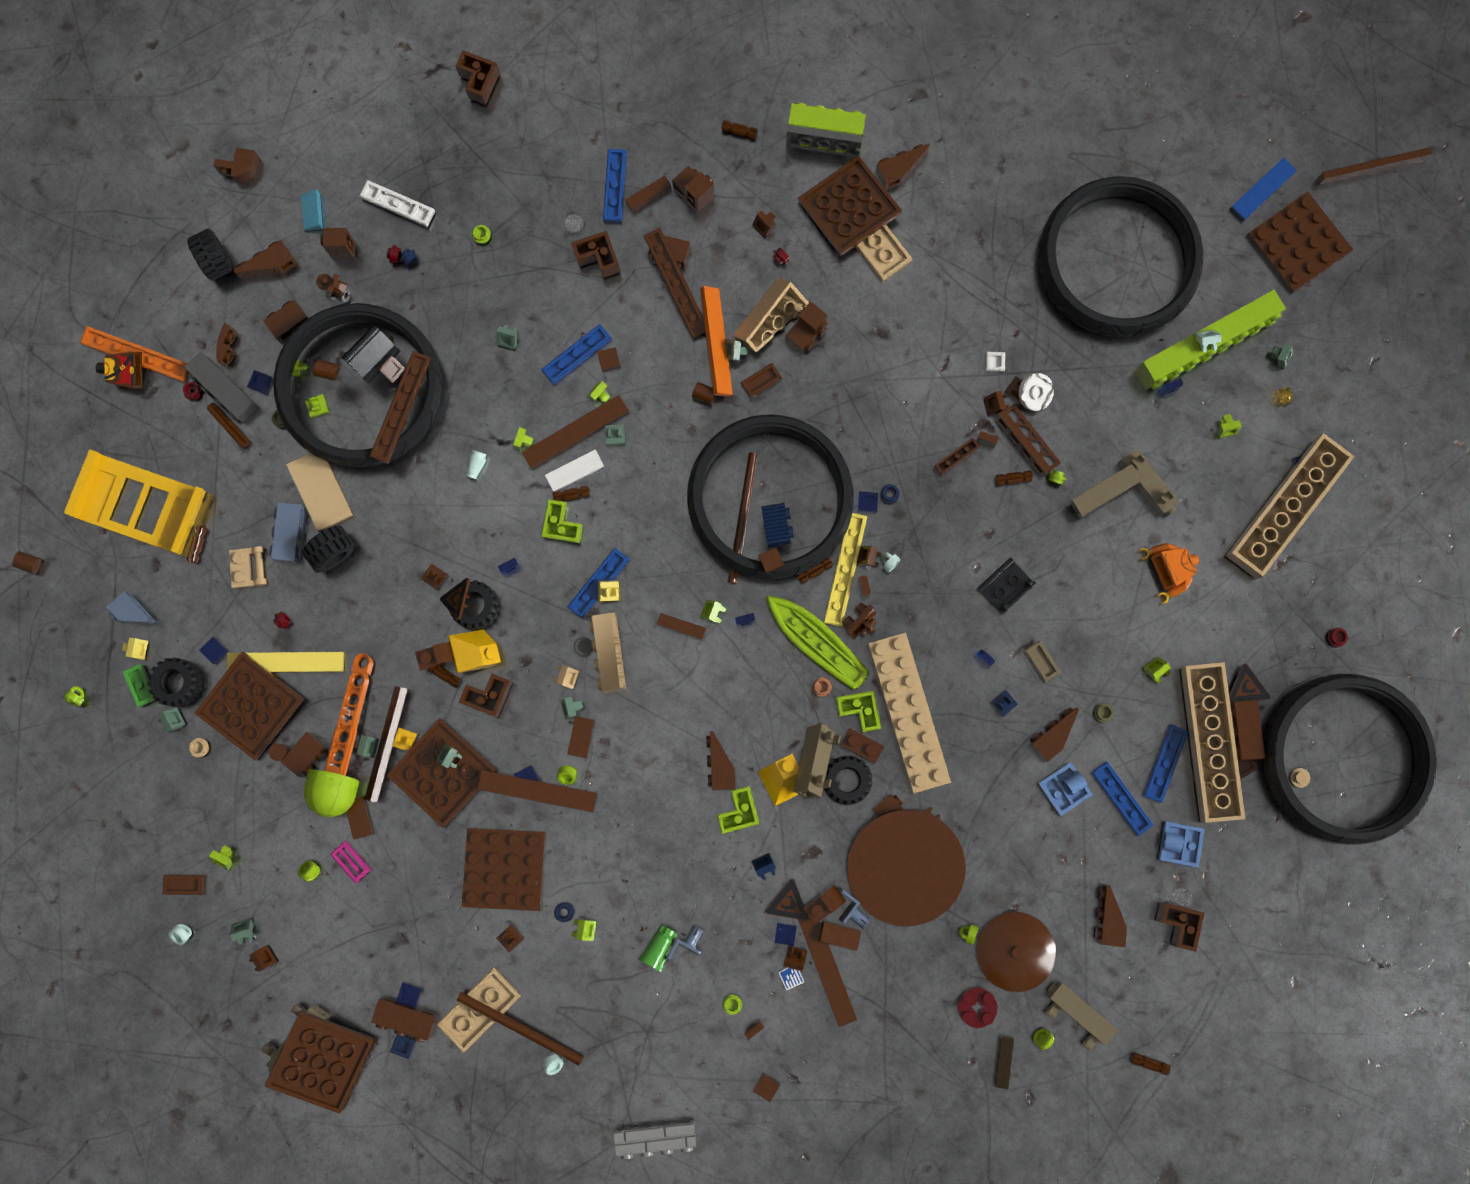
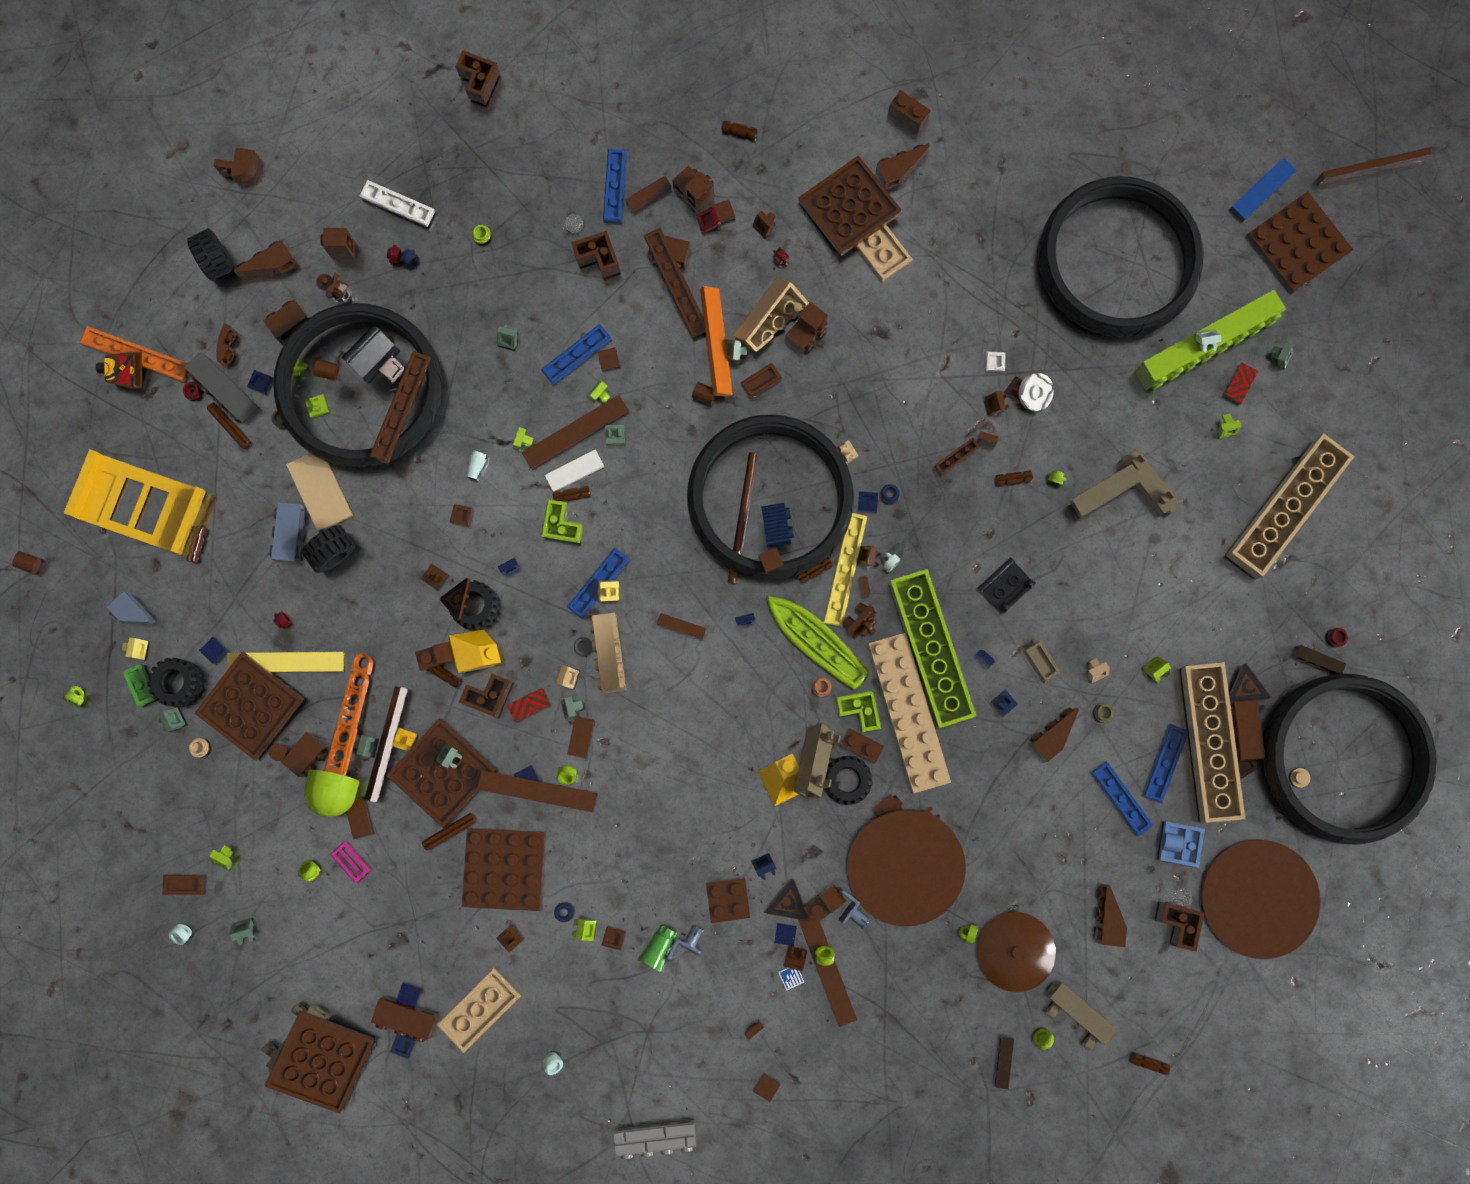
tan plate [229,546,267,589] -> none
reddish brown tile [249,945,277,972] -> none
medium azure slope [301,190,323,231] -> none
reddish brown piece [456,992,583,1066] -> none
lime tile [700,600,726,623] -> none
reddish brown slope [706,731,736,790] -> none
lime brick [717,786,759,834] -> none
lime plate [722,994,742,1015] -> none
piece [786,102,866,157] -> none
reddish brown tile [818,922,861,951] -> none
dark red plate [957,987,998,1028] -> none
reddish brown fence [996,404,1061,477] -> none
medium blue plate [1037,762,1093,816] -> none
orange torso [1138,543,1199,604] -> none
clear blue tile [1159,378,1183,396] -> none
clear yellow bush [1277,387,1293,405] -> none
none -> reddish brown axle [422,813,476,850]
none -> reddish brown tile [450,504,473,527]
none -> tile [507,688,551,722]
none -> reddish brown tile [602,926,626,951]
none -> dark red tile [696,207,721,233]
none -> reddish brown brick [706,877,750,923]
none -> reddish brown tile [712,200,735,223]
none -> lime tile [815,946,835,966]
none -> tan tile [837,440,859,464]
none -> reddish brown brick [888,90,931,133]
none -> lime brick [889,569,976,729]
none -> tan tile [1088,658,1110,683]
none -> reddish brown tile [1201,840,1321,959]
none -> tile [1223,362,1258,405]
none -> dark brown piece [1293,645,1346,674]

